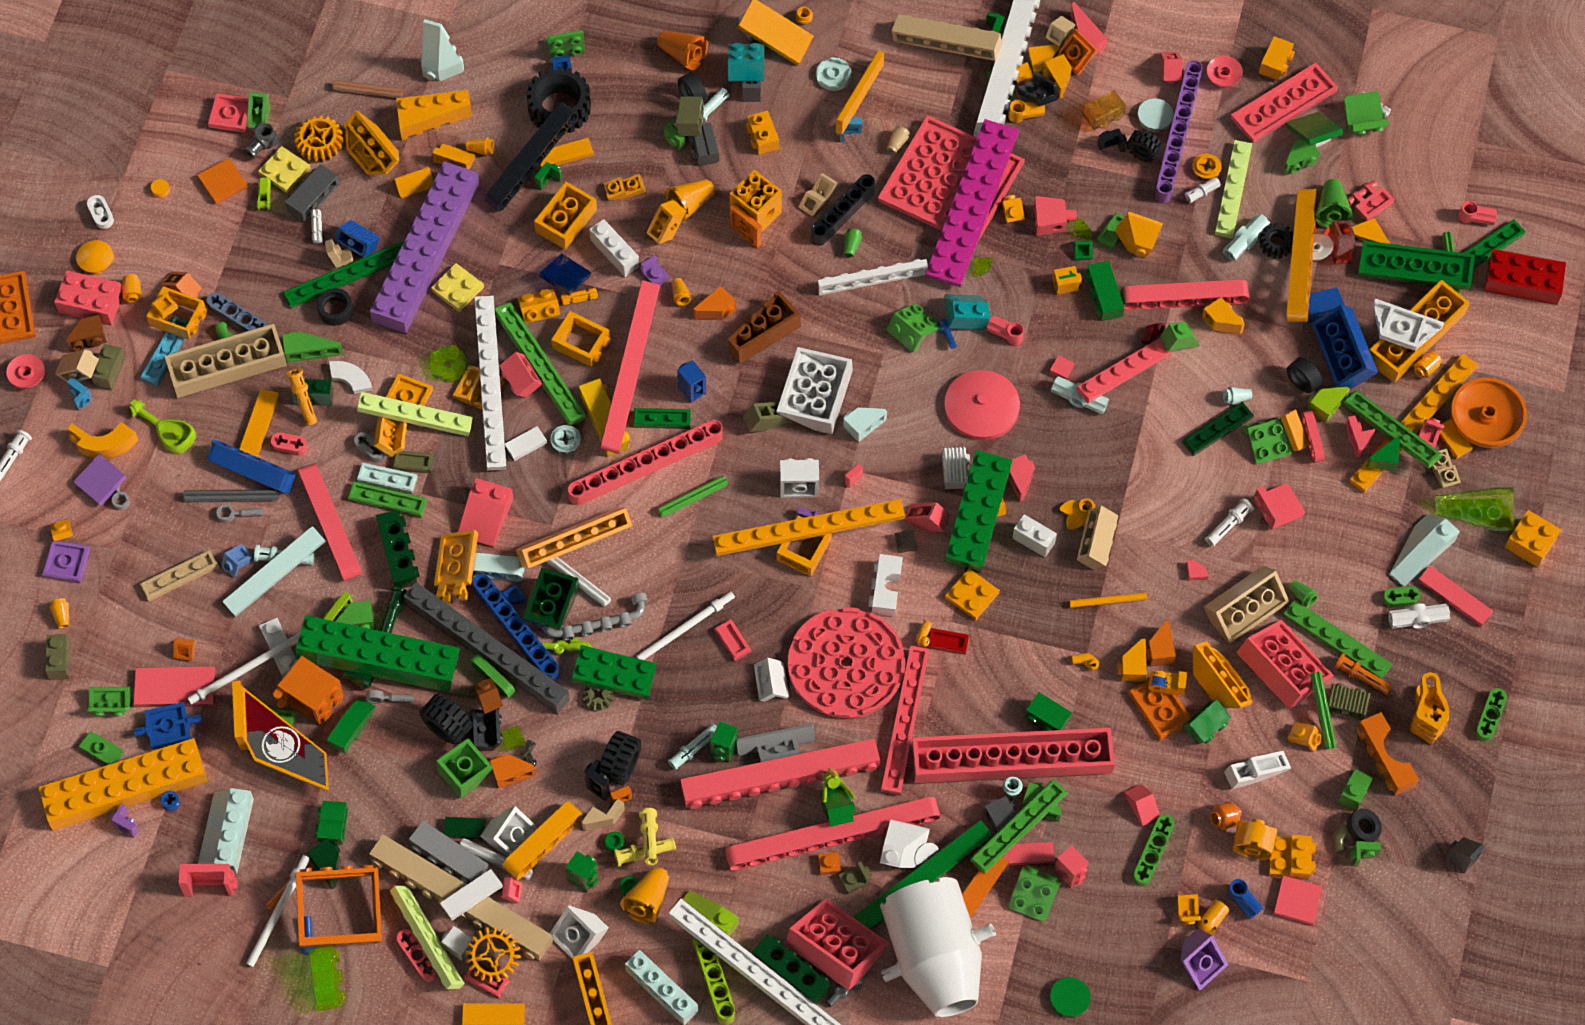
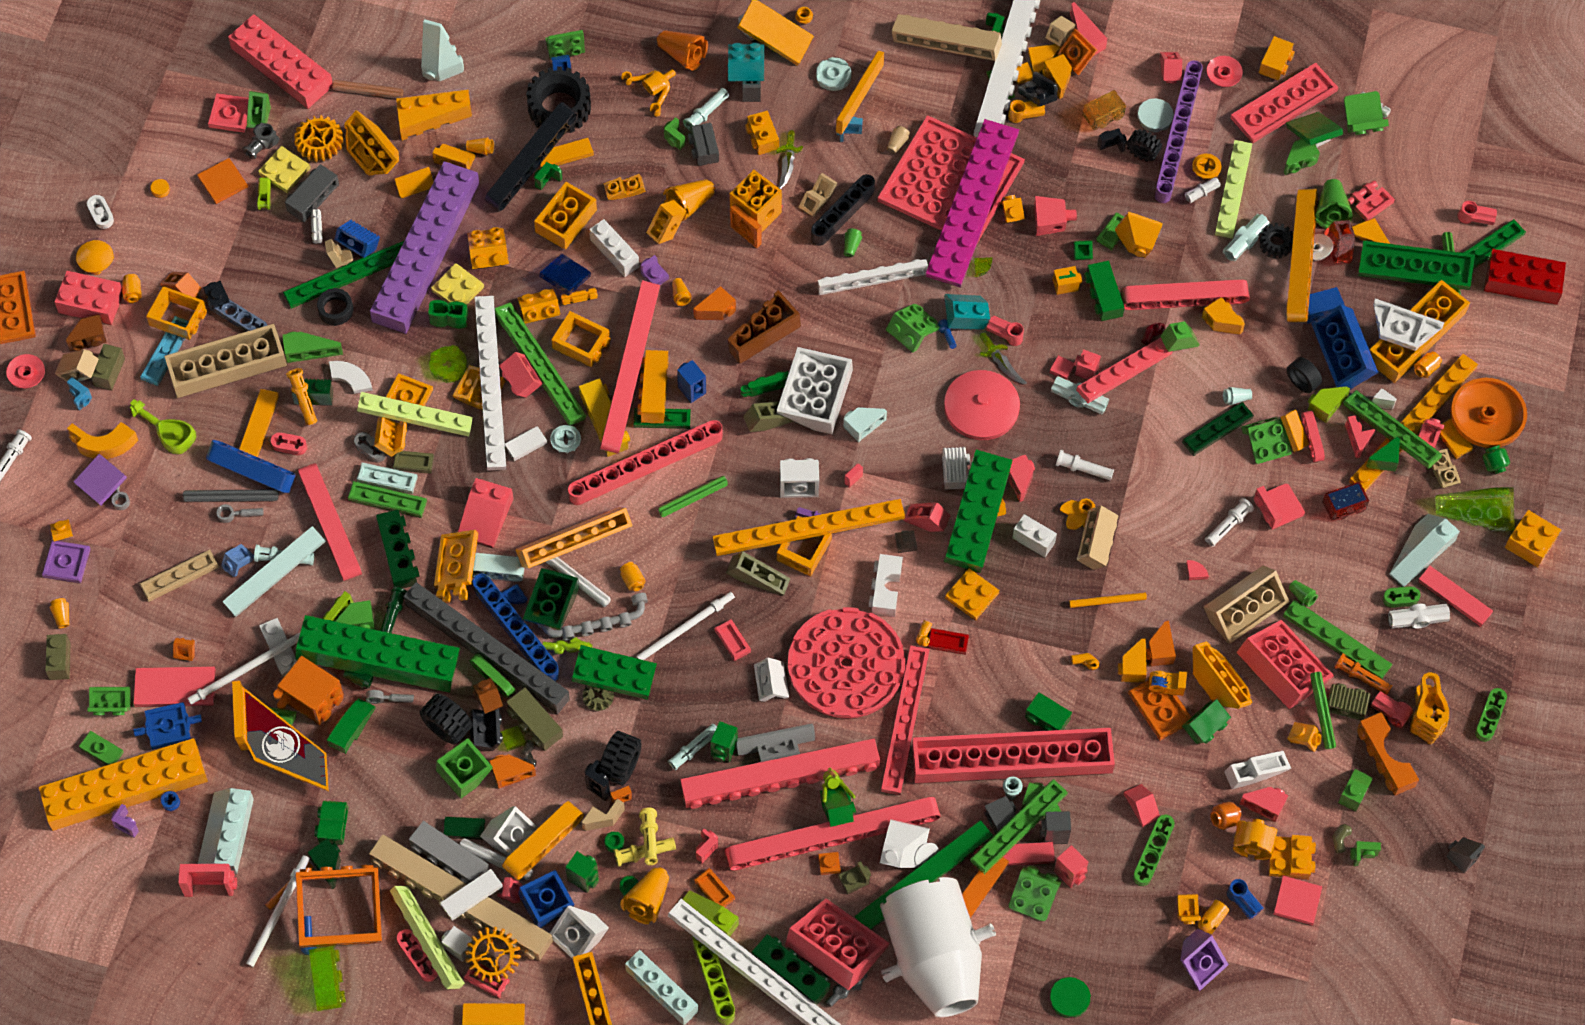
light orange tile [151,293,178,319] -> none
bright green arm [215,322,236,339] -> none
olive brick [674,97,704,136] -> none
black tyre [677,72,708,104] -> none
clear neon green tile [1073,217,1092,240] -> none
black tyre [1347,808,1382,842] -> none
none -> black bracket [203,281,230,309]
none -> coral brick [228,14,333,109]
none -> green brick [428,300,469,329]
none -> light orange bracket [467,227,509,269]
none -> olive brick [506,688,563,751]
none -> blue brick [518,870,575,928]
none -> light orange brick [620,562,646,592]
none -> light orange piece [621,69,676,117]
none -> light orange brick [638,350,669,423]
none -> orange tile [694,868,735,907]
none -> coral bracket [696,828,718,864]
none -> olive slope [726,551,791,596]
none -> green hinge [741,371,789,397]
none -> piece [776,130,803,189]
none -> piece [980,333,1027,384]
none -> dark grey brick [1039,811,1071,844]
none -> white pin [1056,450,1114,481]
none -> coral brick [1074,349,1101,380]
none -> coral slope [1240,787,1288,822]
none -> brick [1322,481,1369,521]
none -> coral piece [1371,691,1413,728]
none -> white slope [1372,388,1397,410]
none -> green head [1482,445,1510,475]

